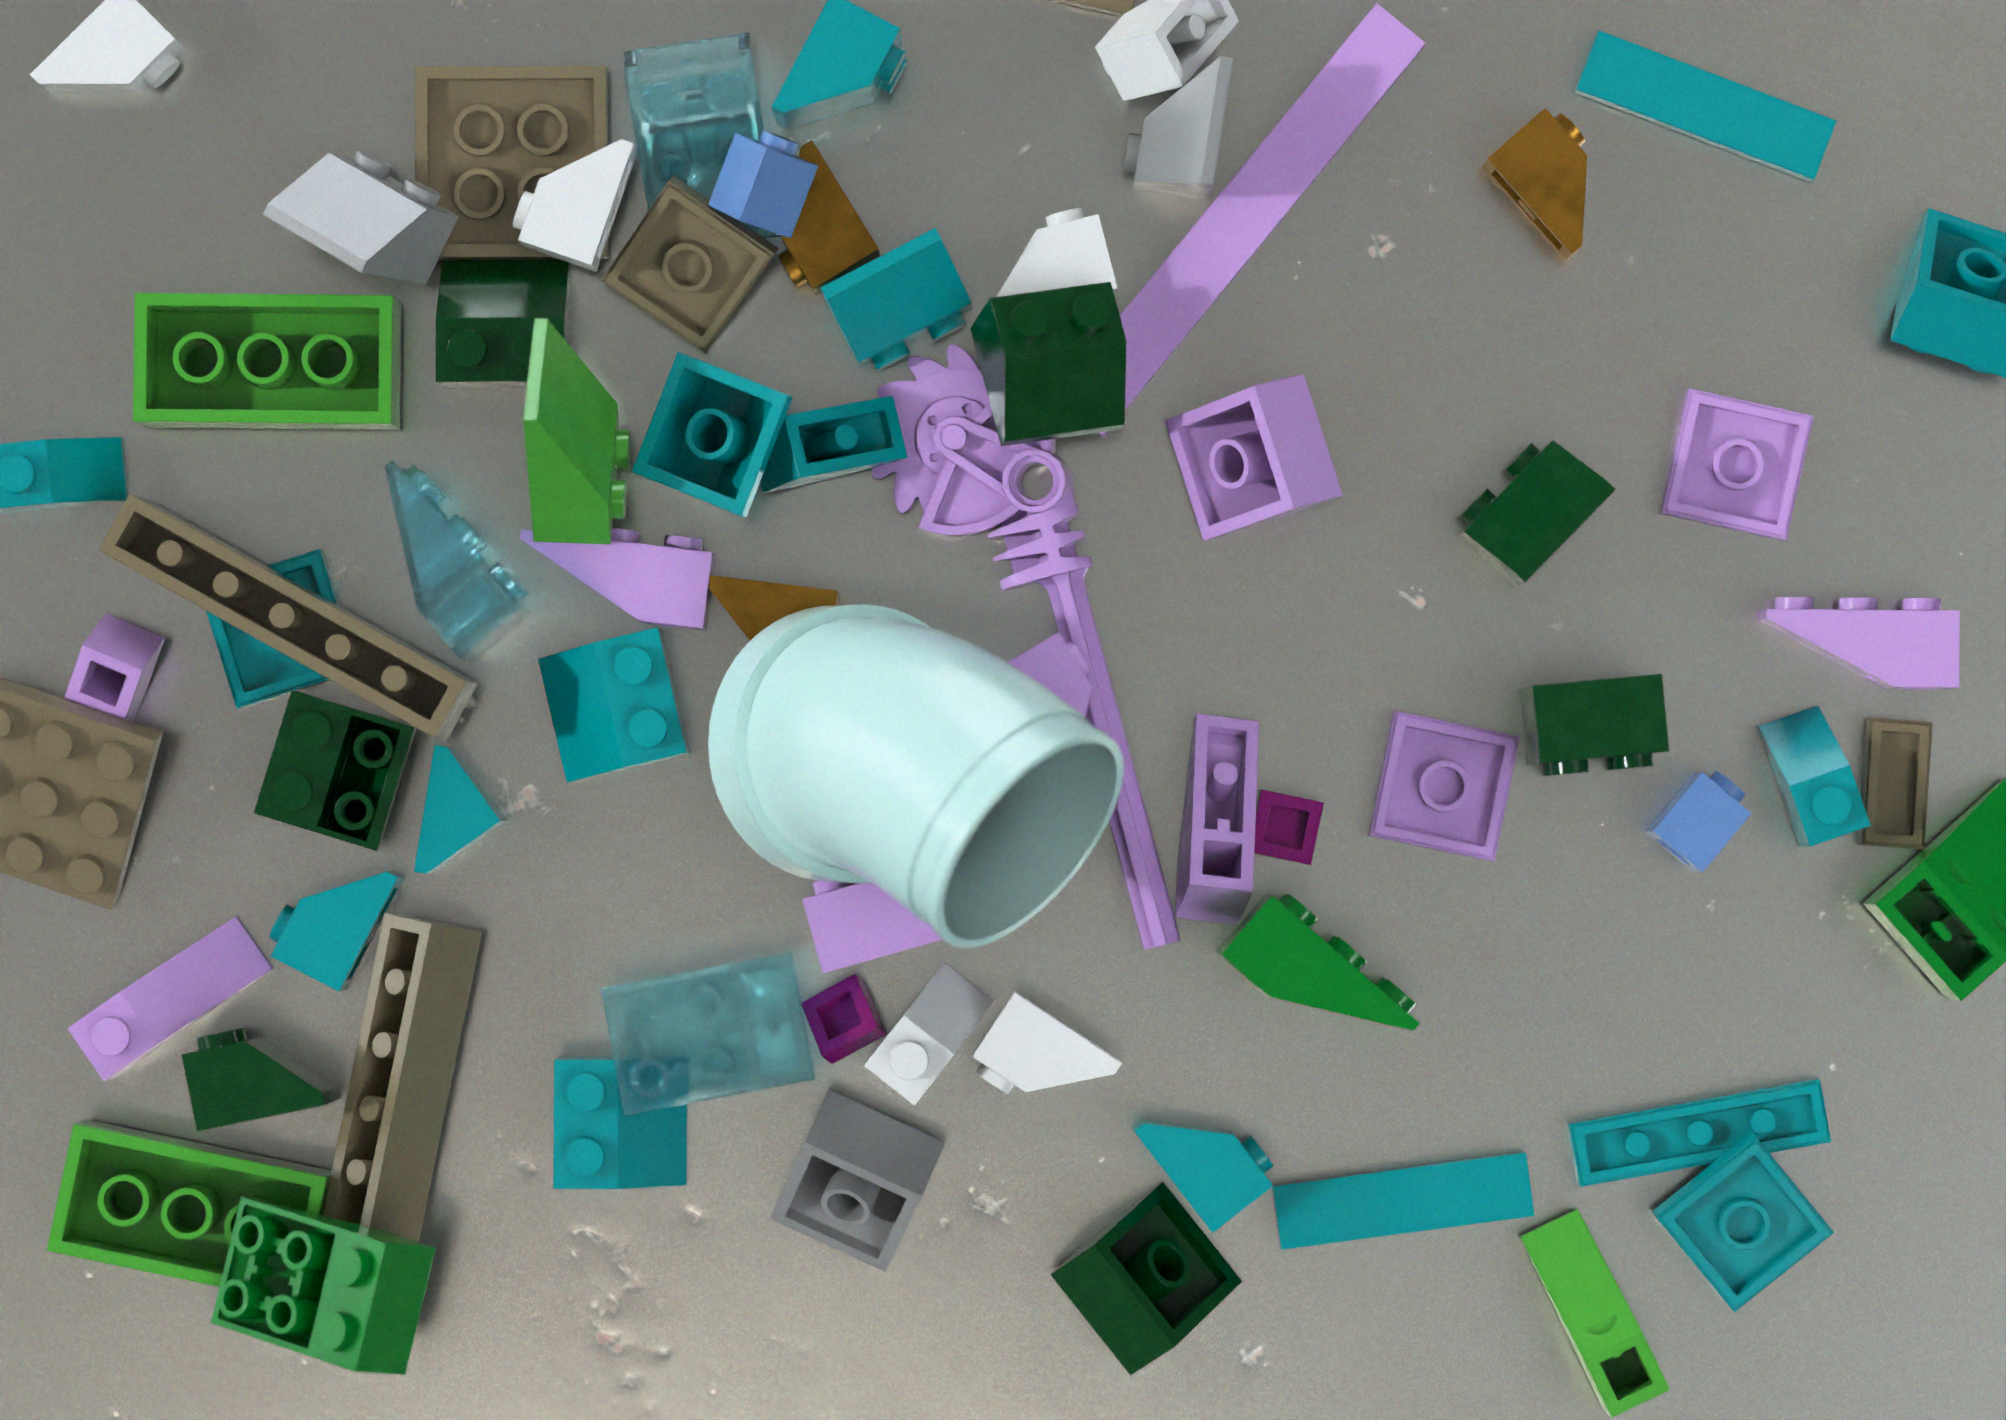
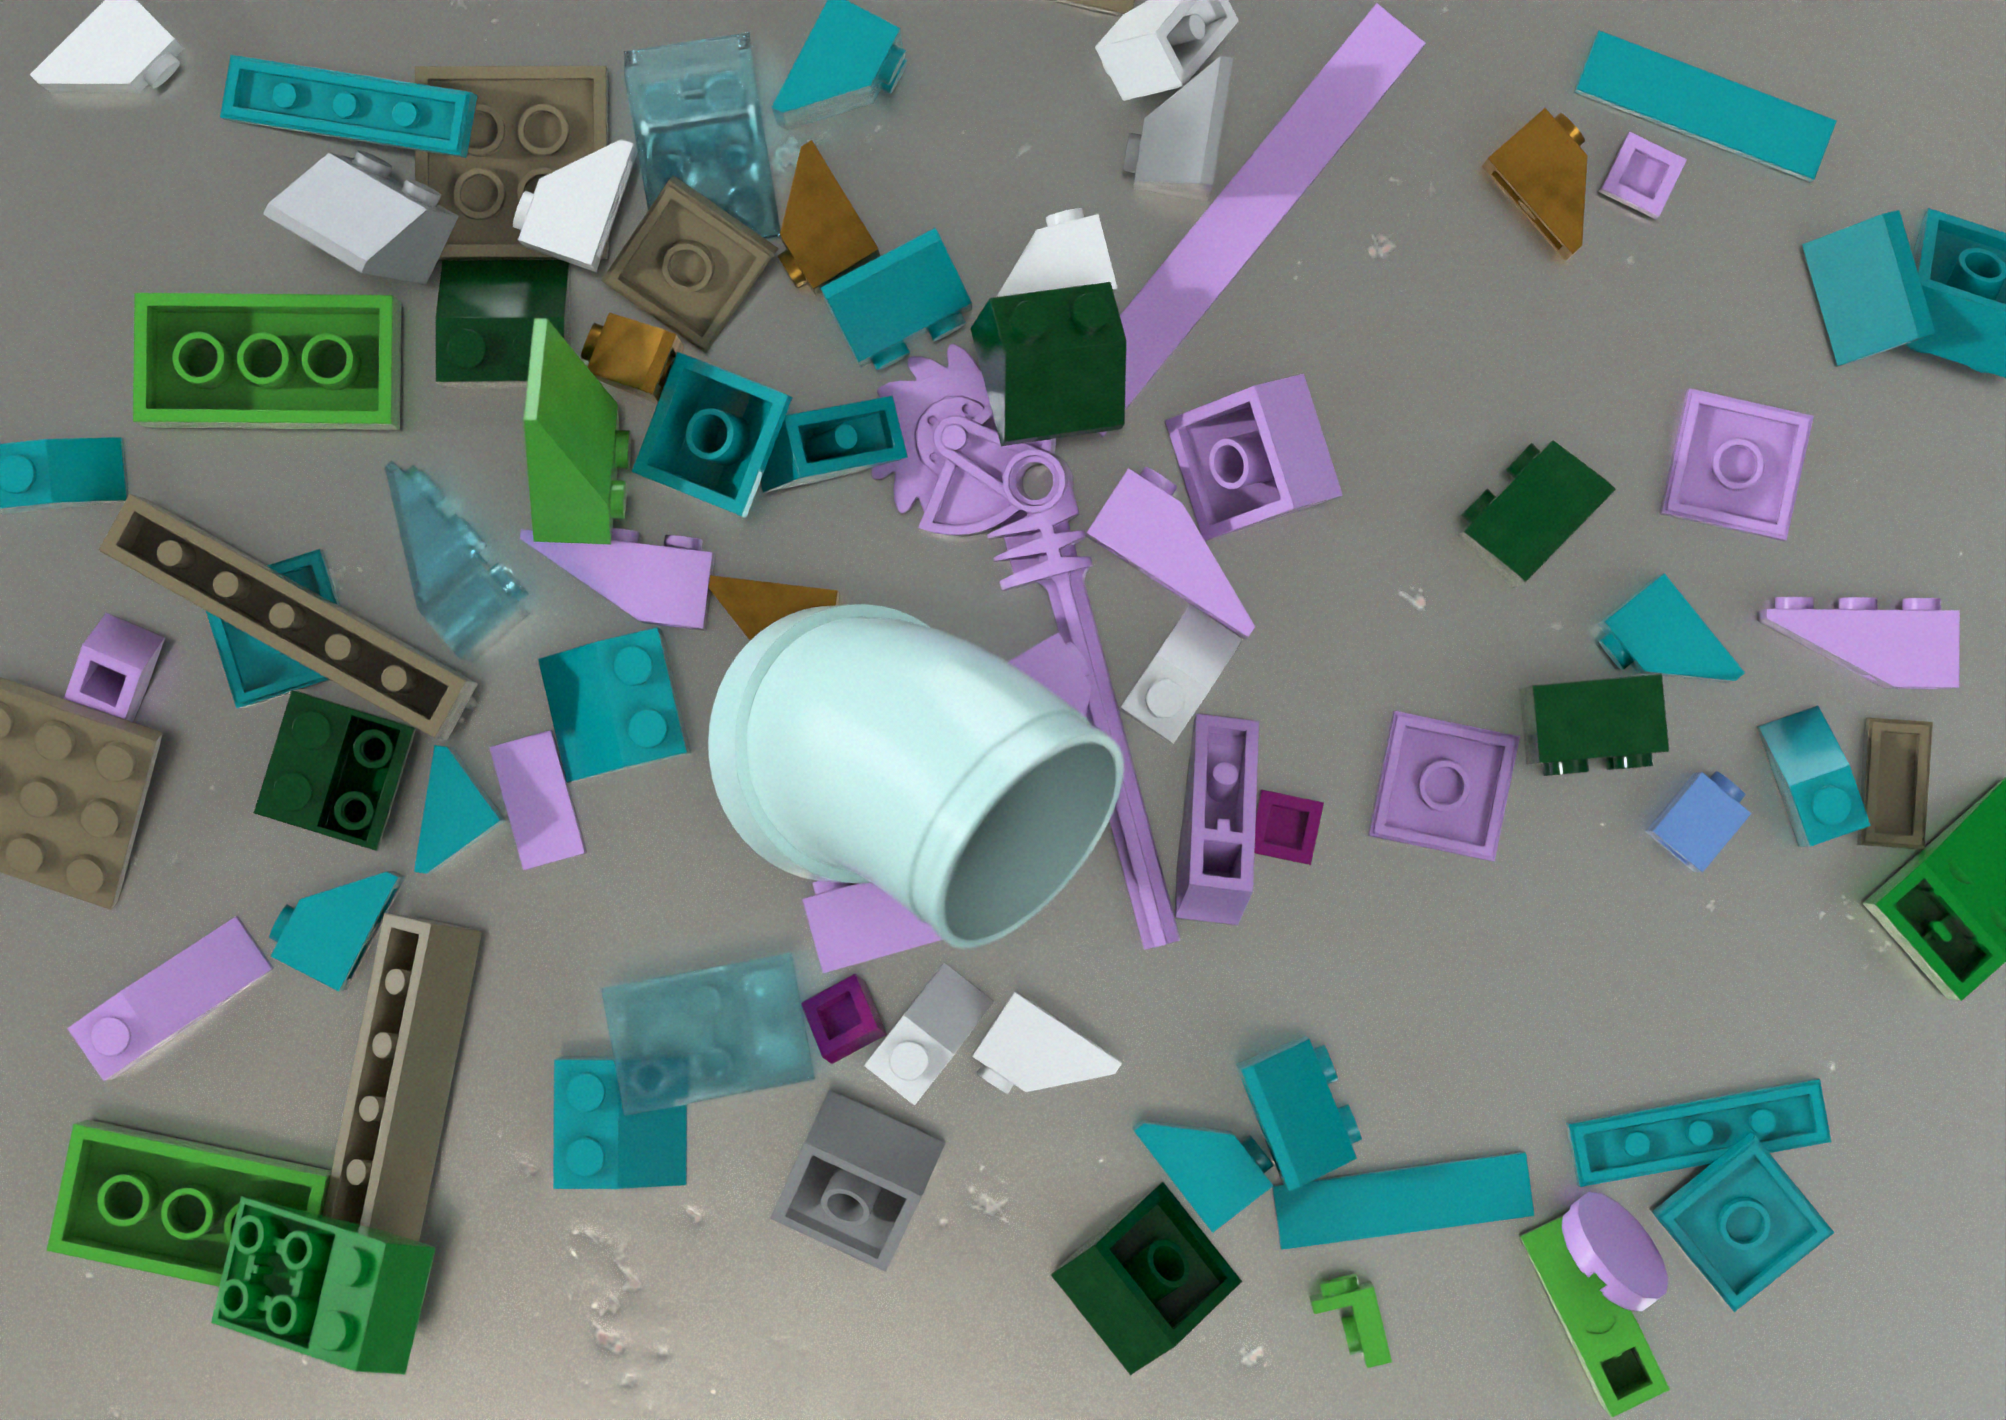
dark green slope [182,1028,341,1131] -> none
medium blue brick [708,130,818,238] -> none
green slope [1216,893,1420,1031] -> none
none -> teal tile [220,55,478,158]
none -> lavender tile [489,730,586,870]
none -> pearl gold slope [581,312,685,404]
none -> lavender slope [1086,466,1255,639]
none -> white slope [1119,604,1243,745]
none -> teal slope [1235,1036,1362,1191]
none -> bright green bracket [1309,1274,1392,1368]
none -> lavender tile [1562,1192,1668,1311]
none -> teal slope [1598,573,1745,683]
none -> lavender plate [1599,132,1687,219]
none -> teal tile [1802,210,1936,366]

